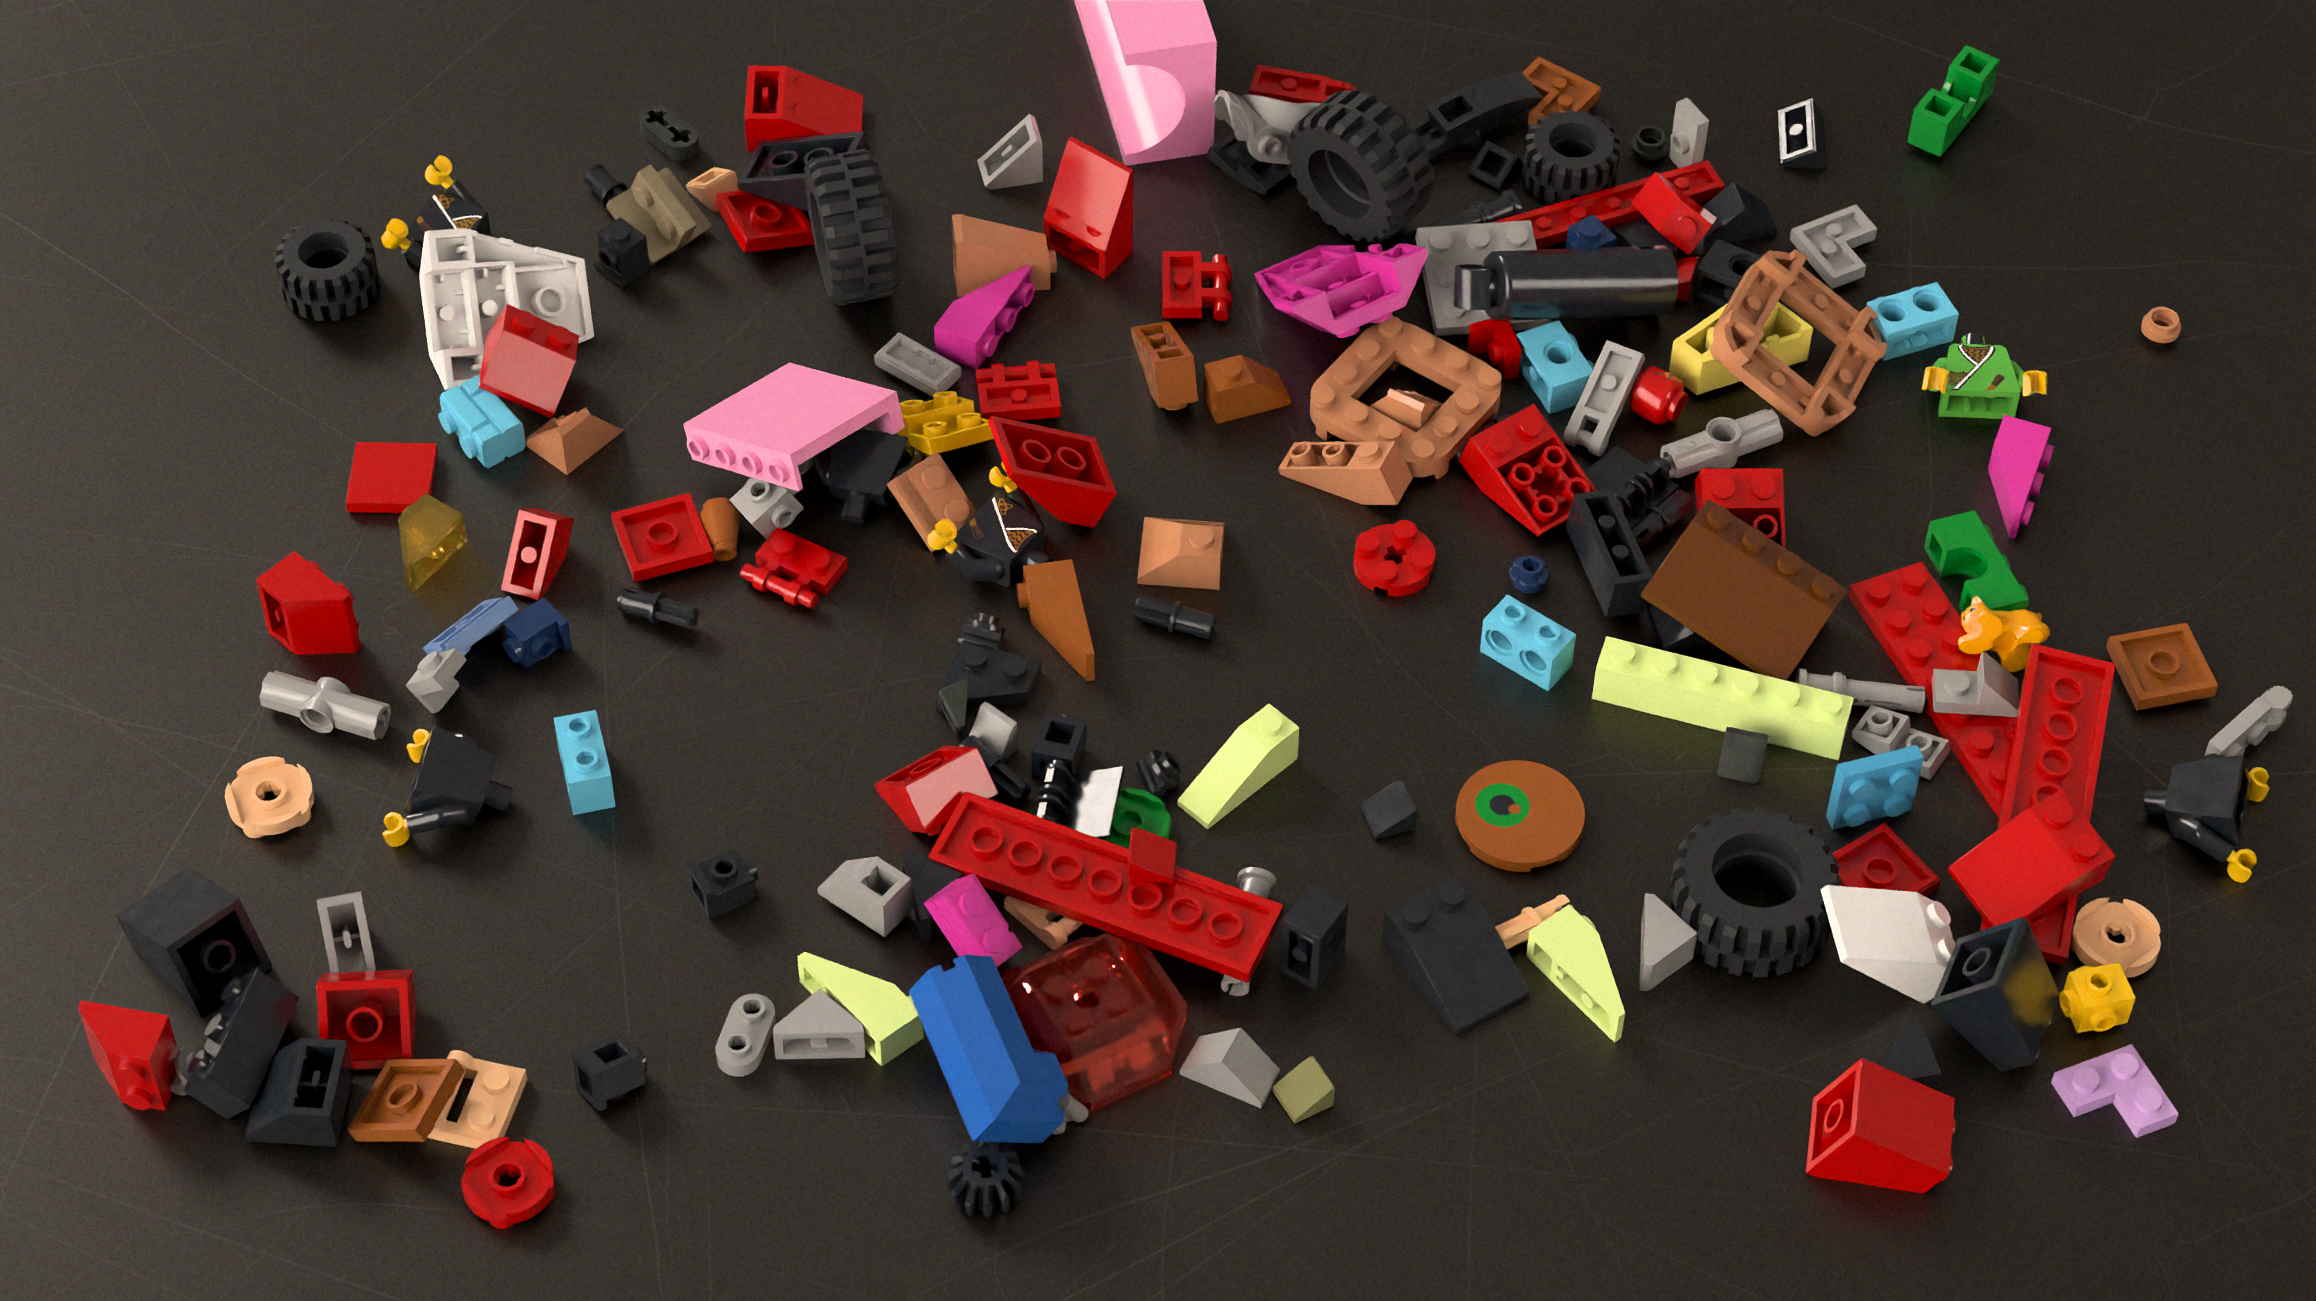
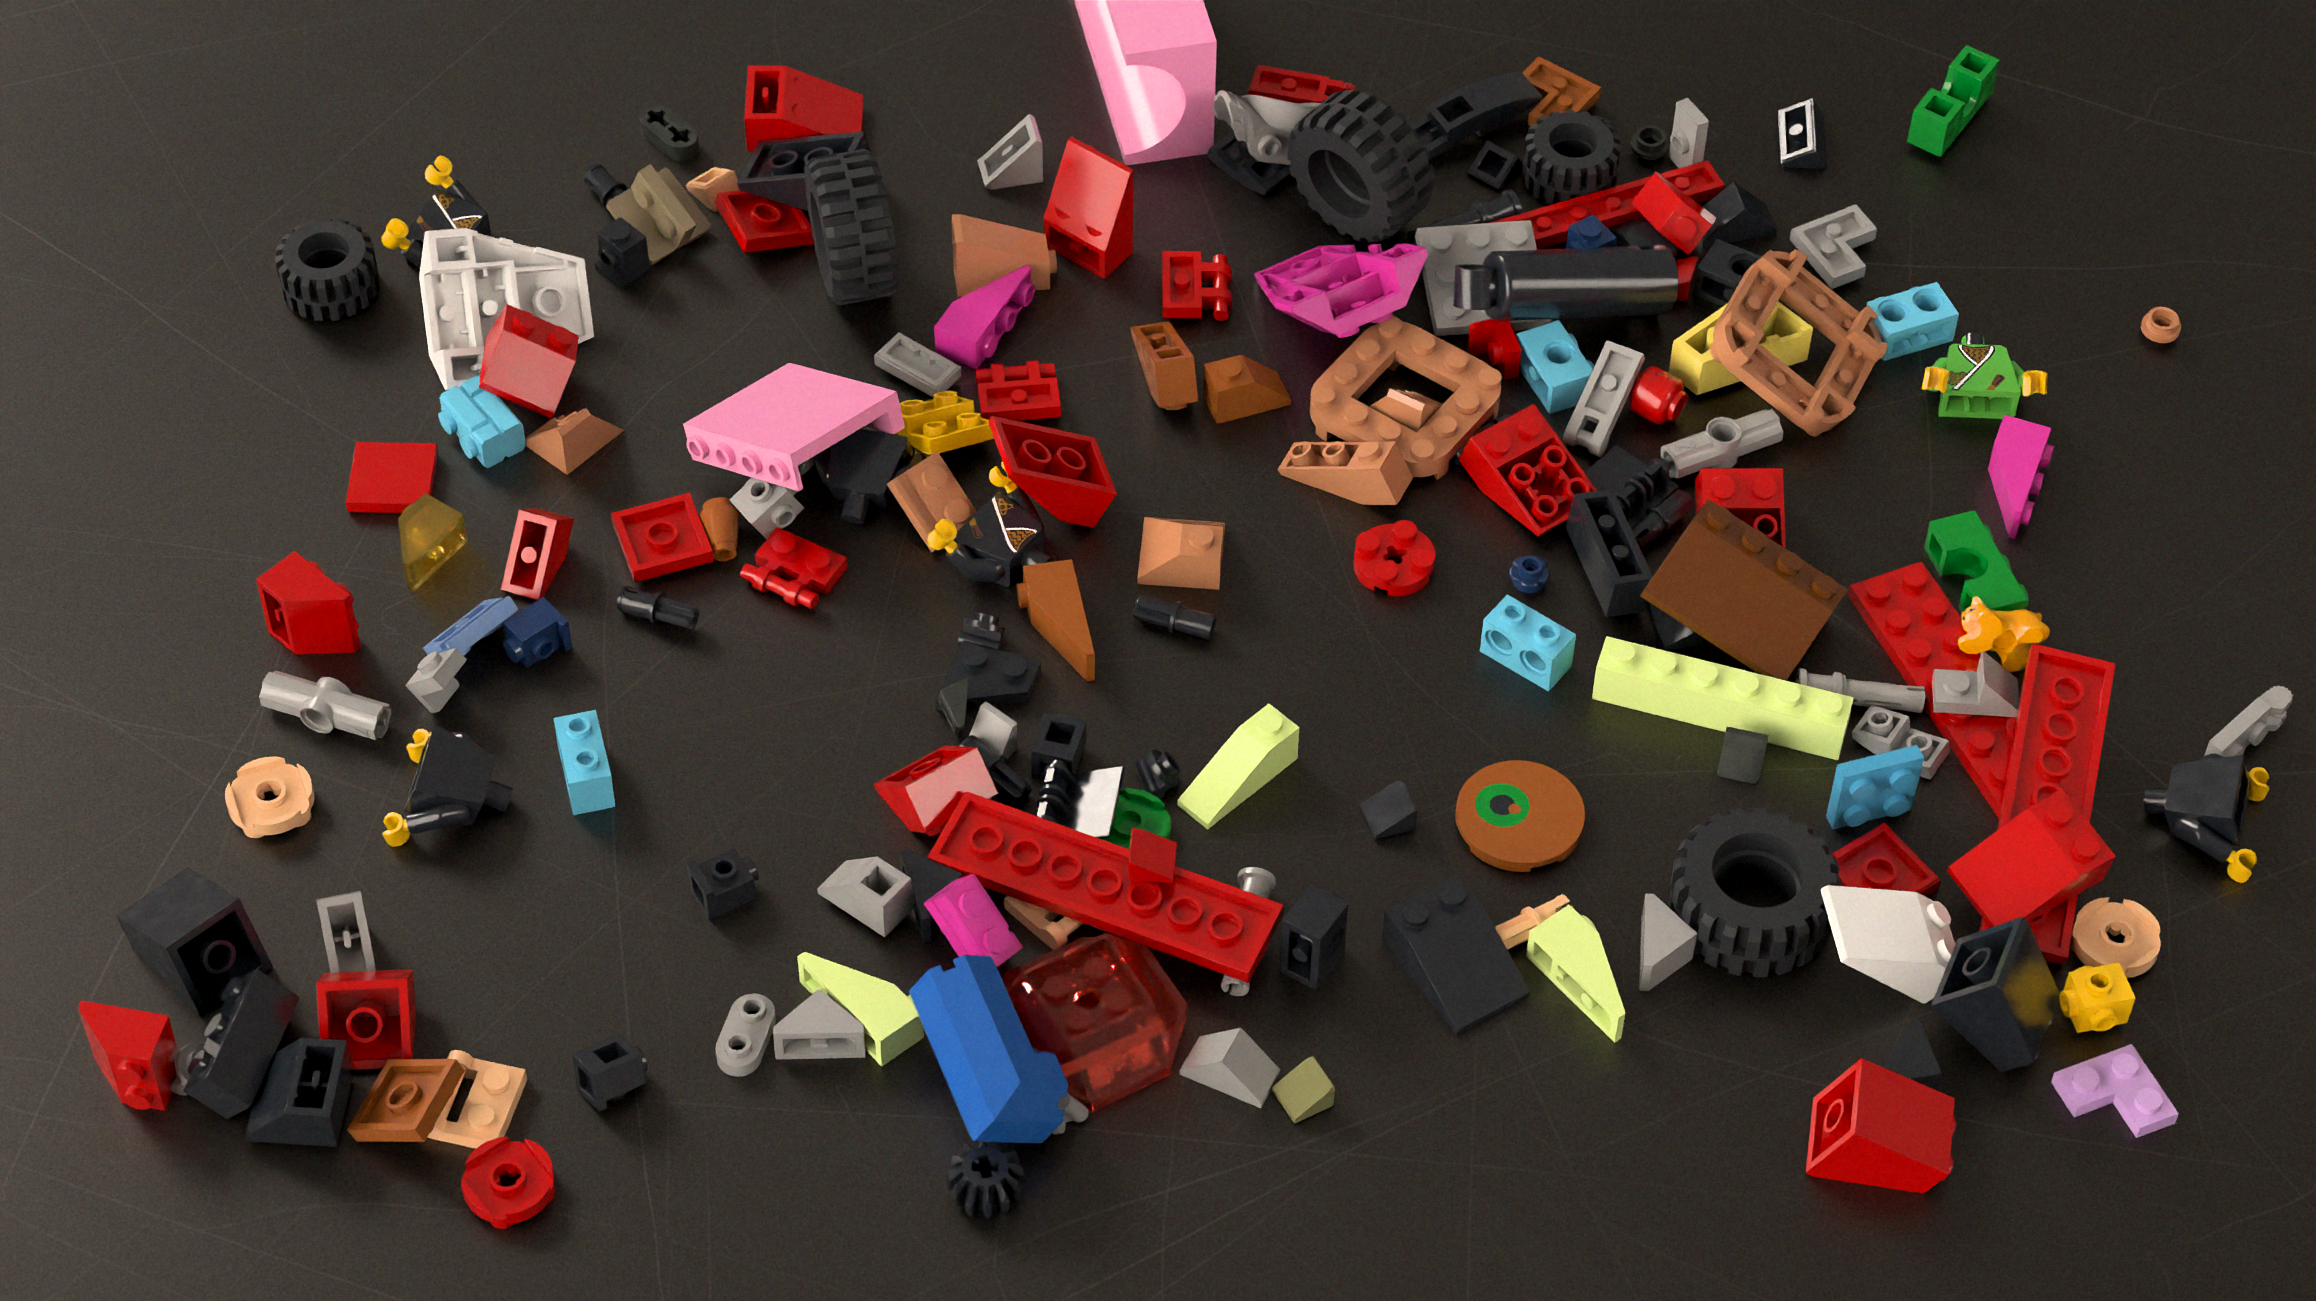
dark orange plate [2106,622,2218,711] -> none

